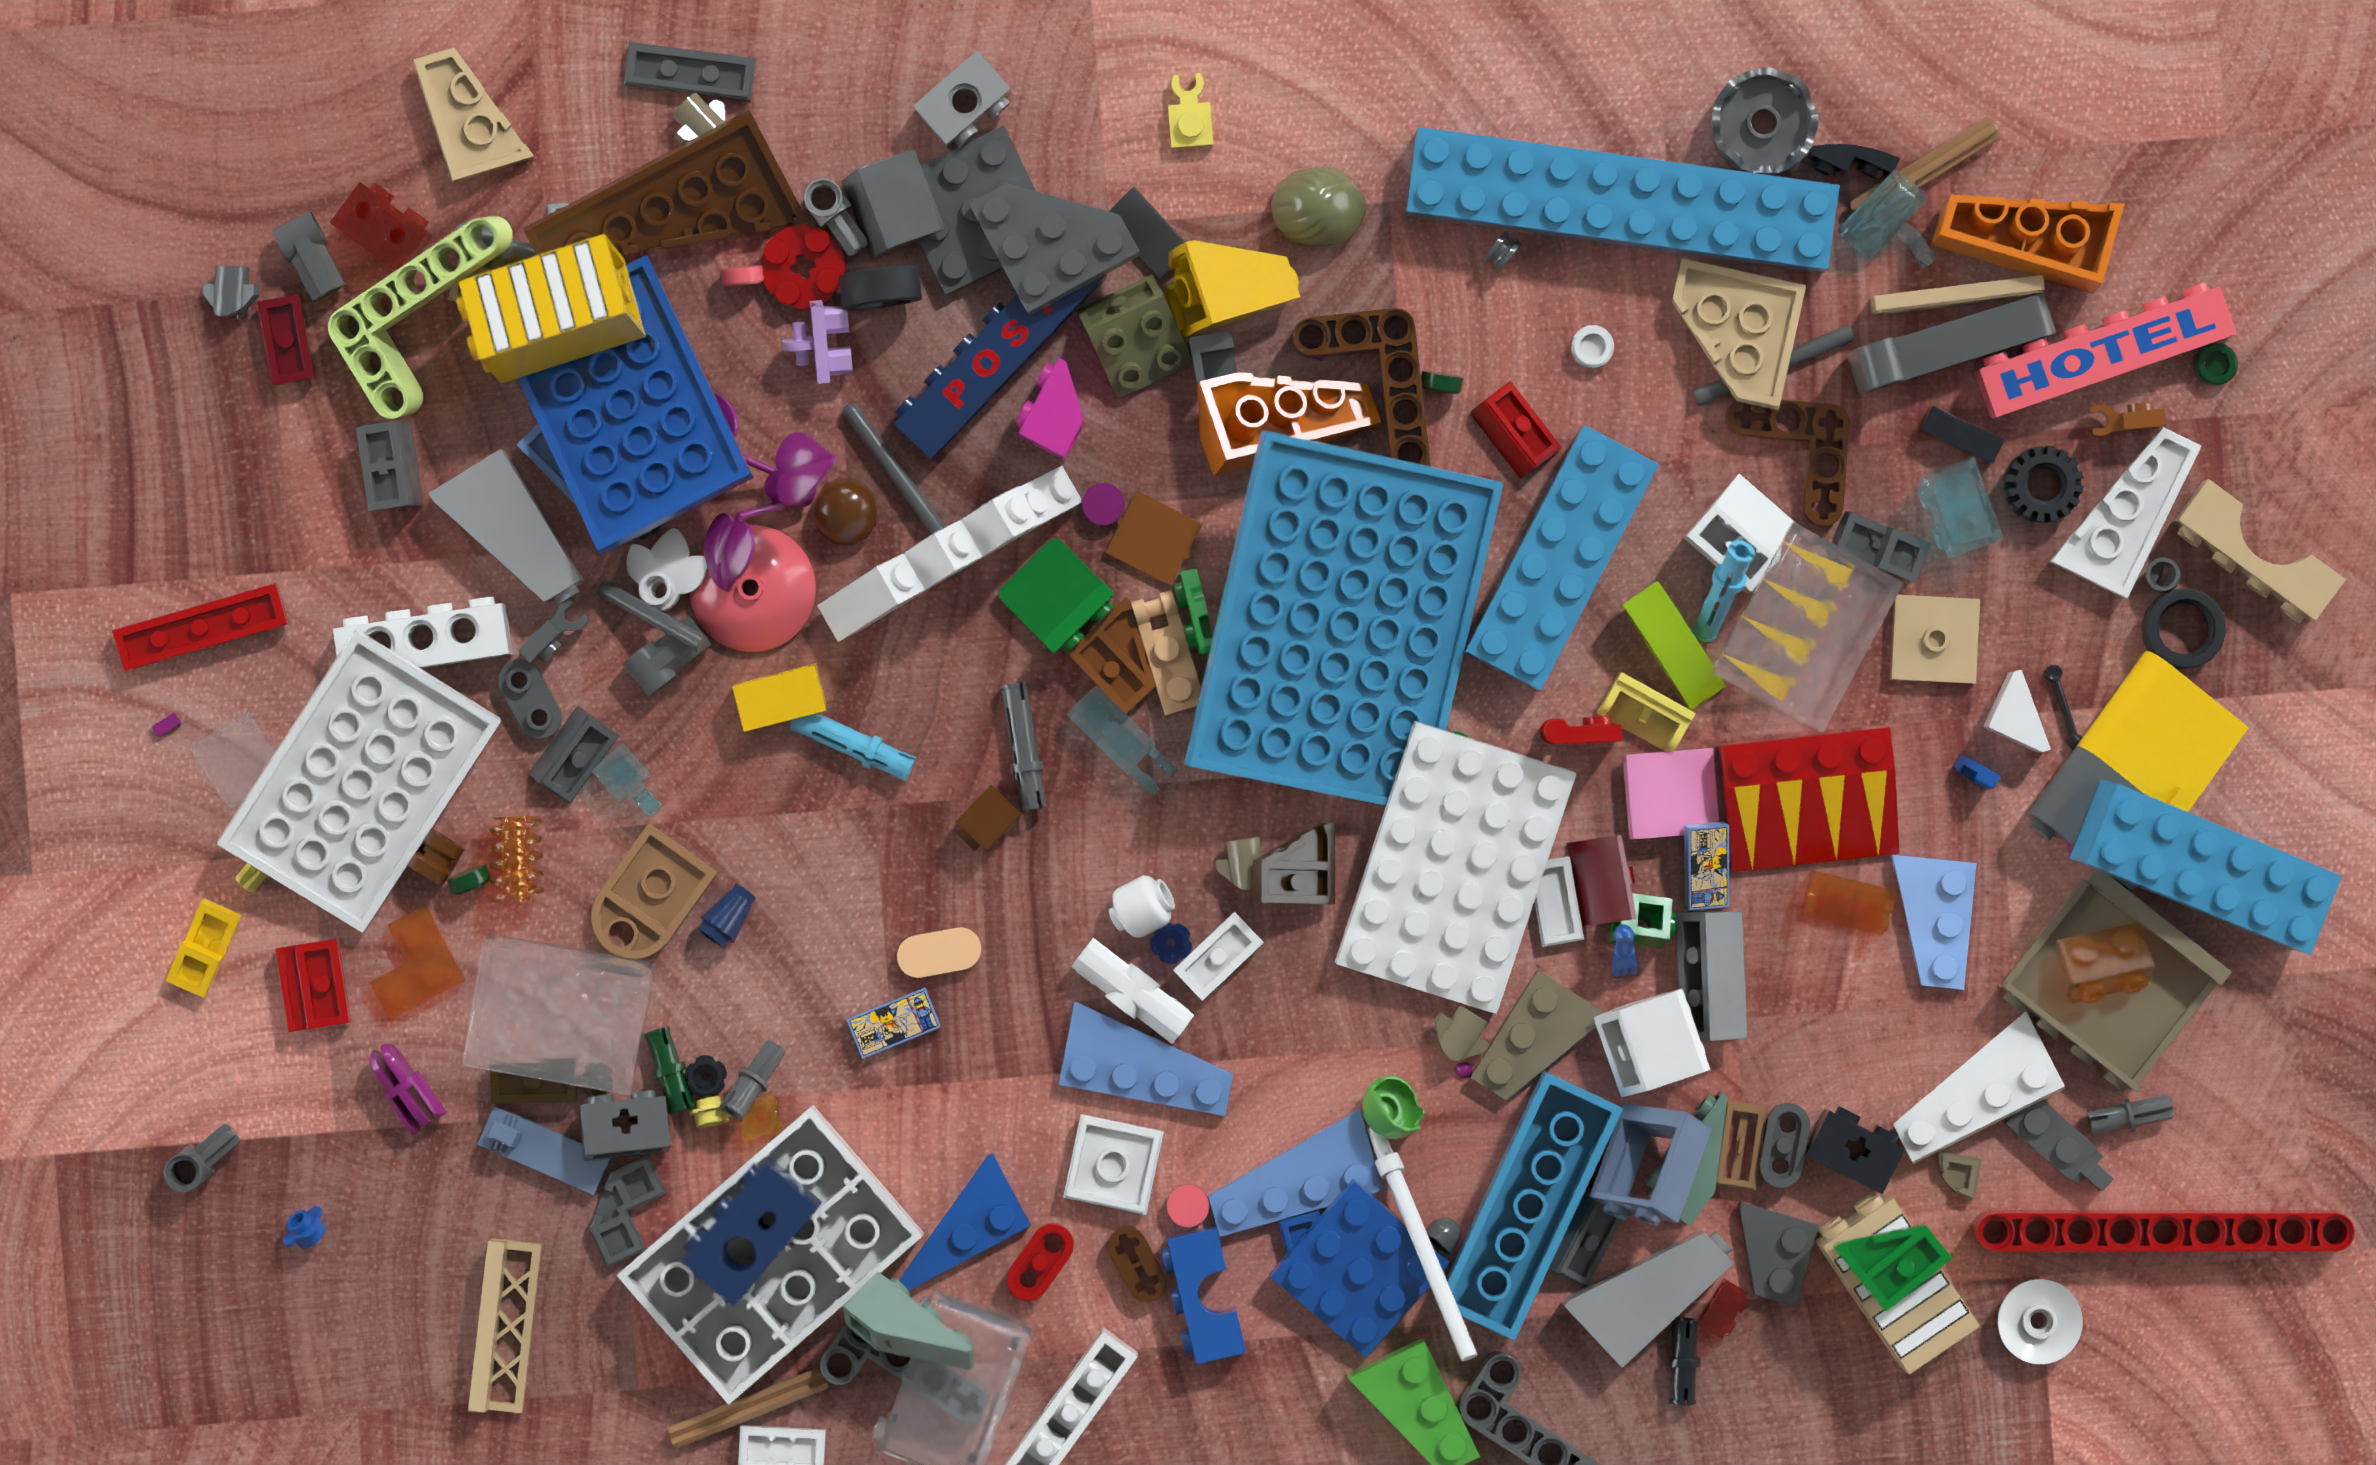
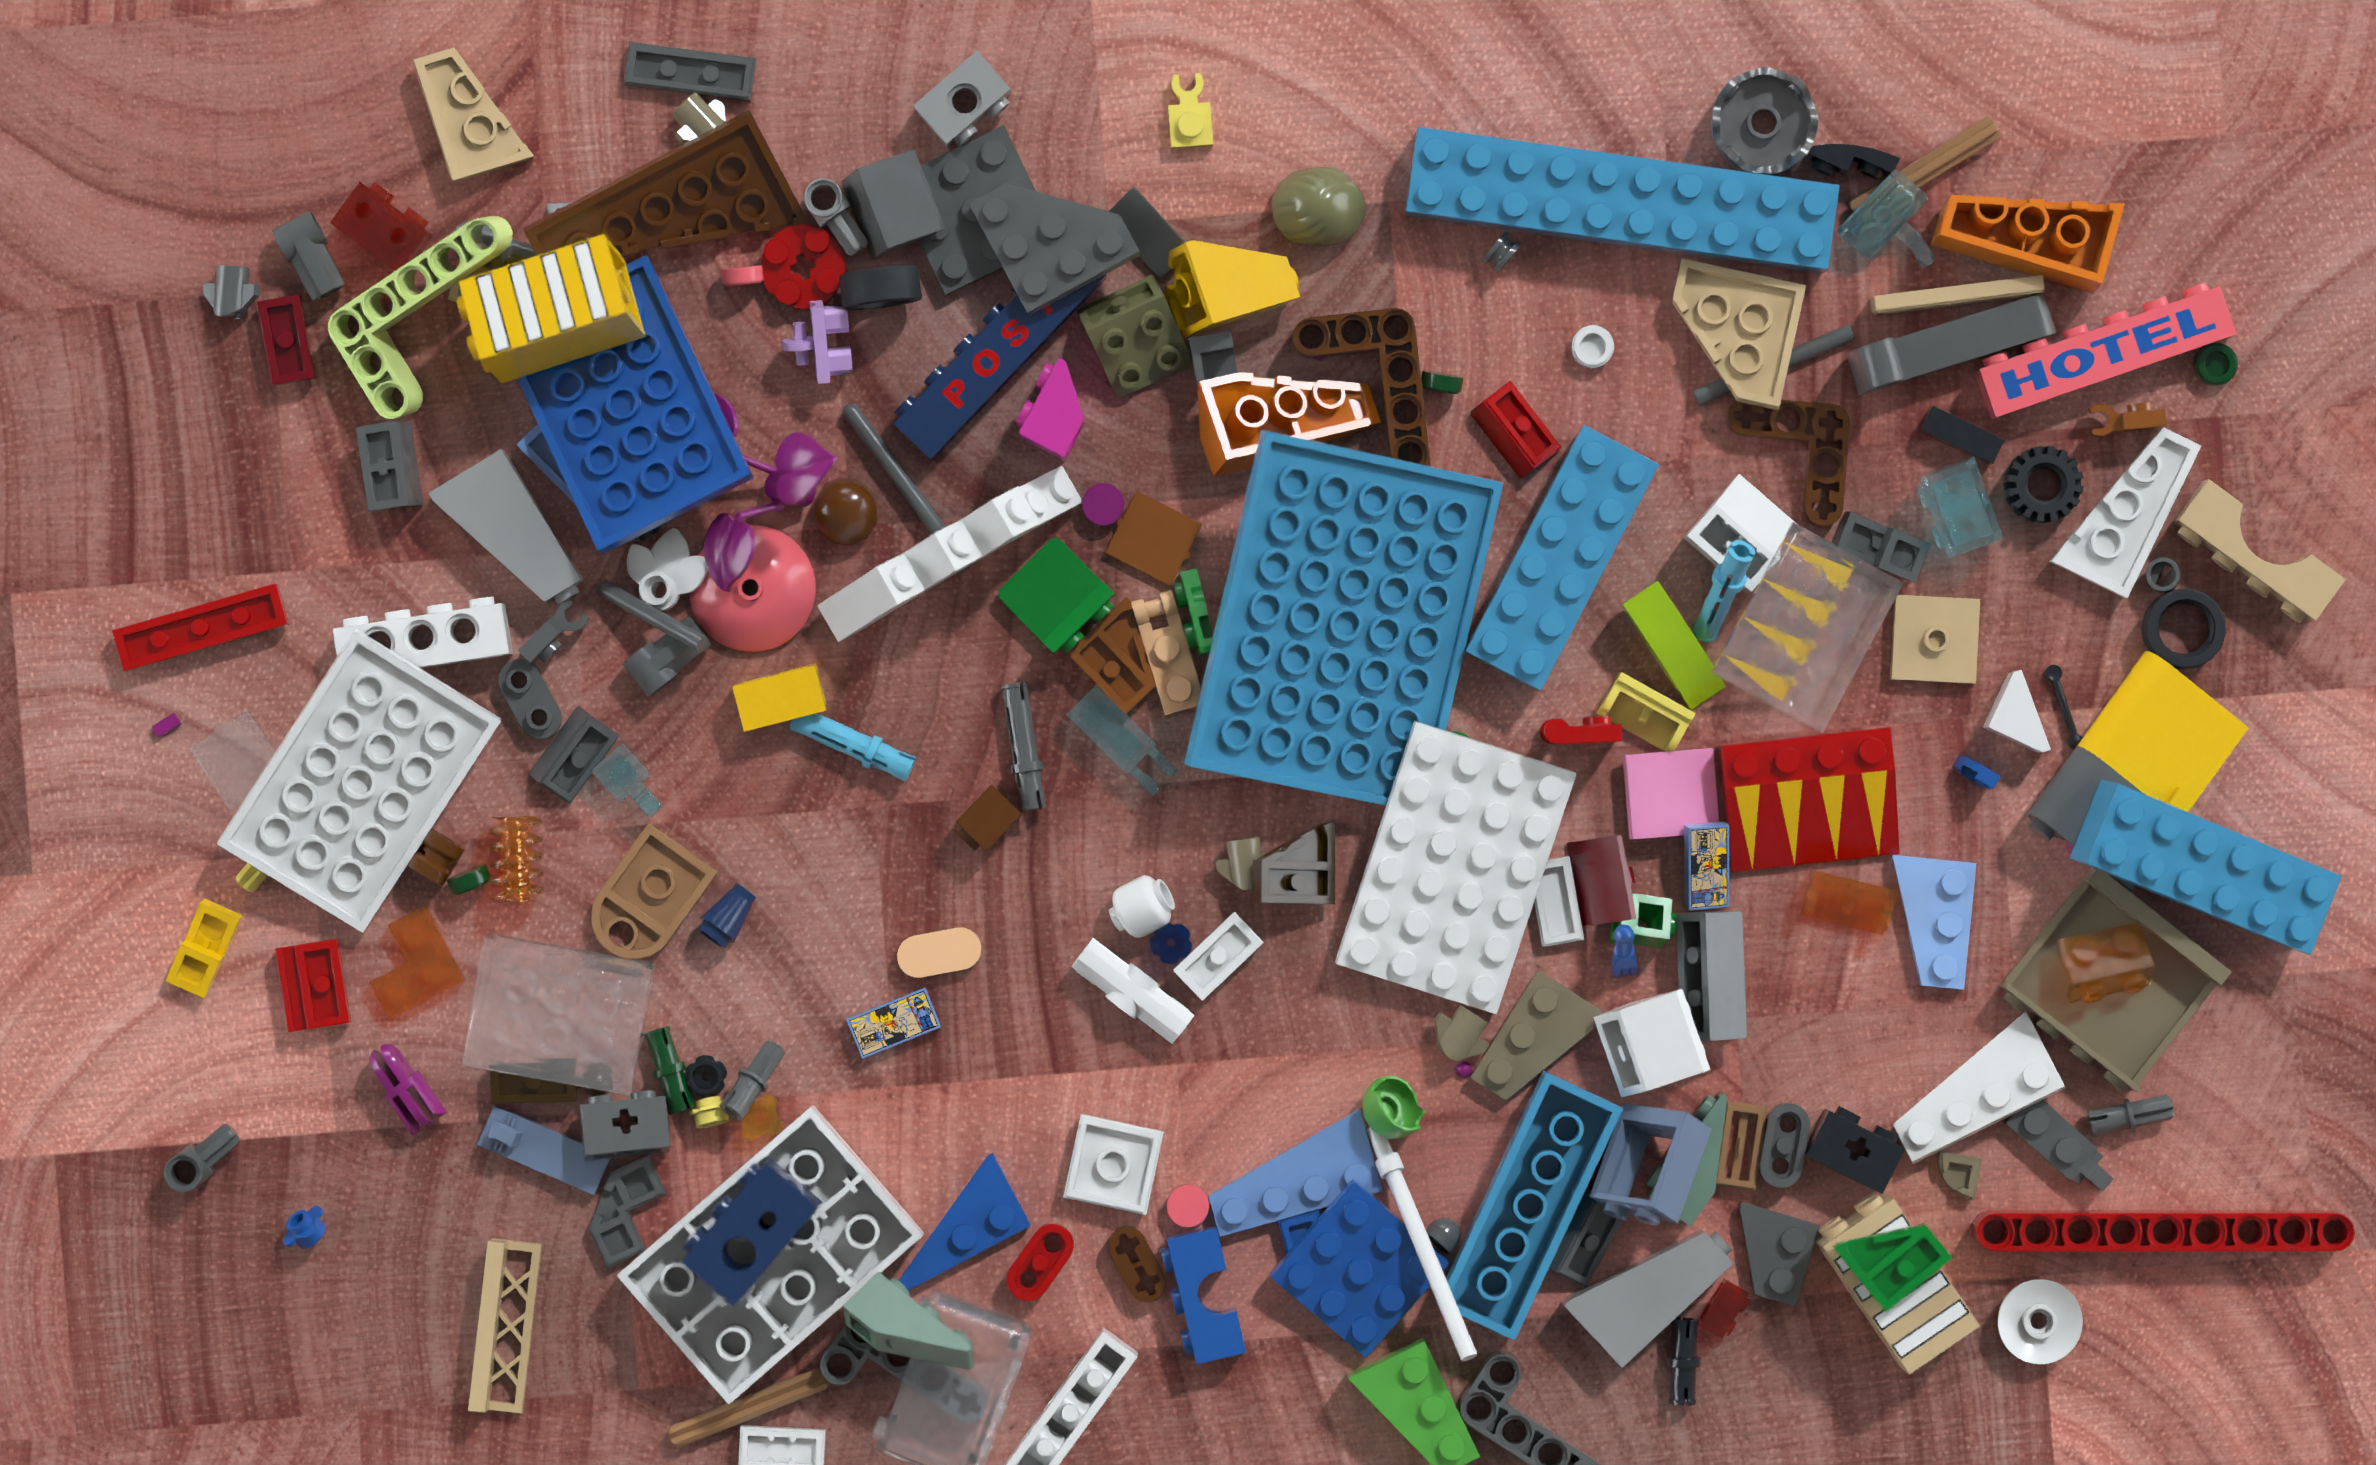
medium blue wing [1059,1001,1233,1116] -> none

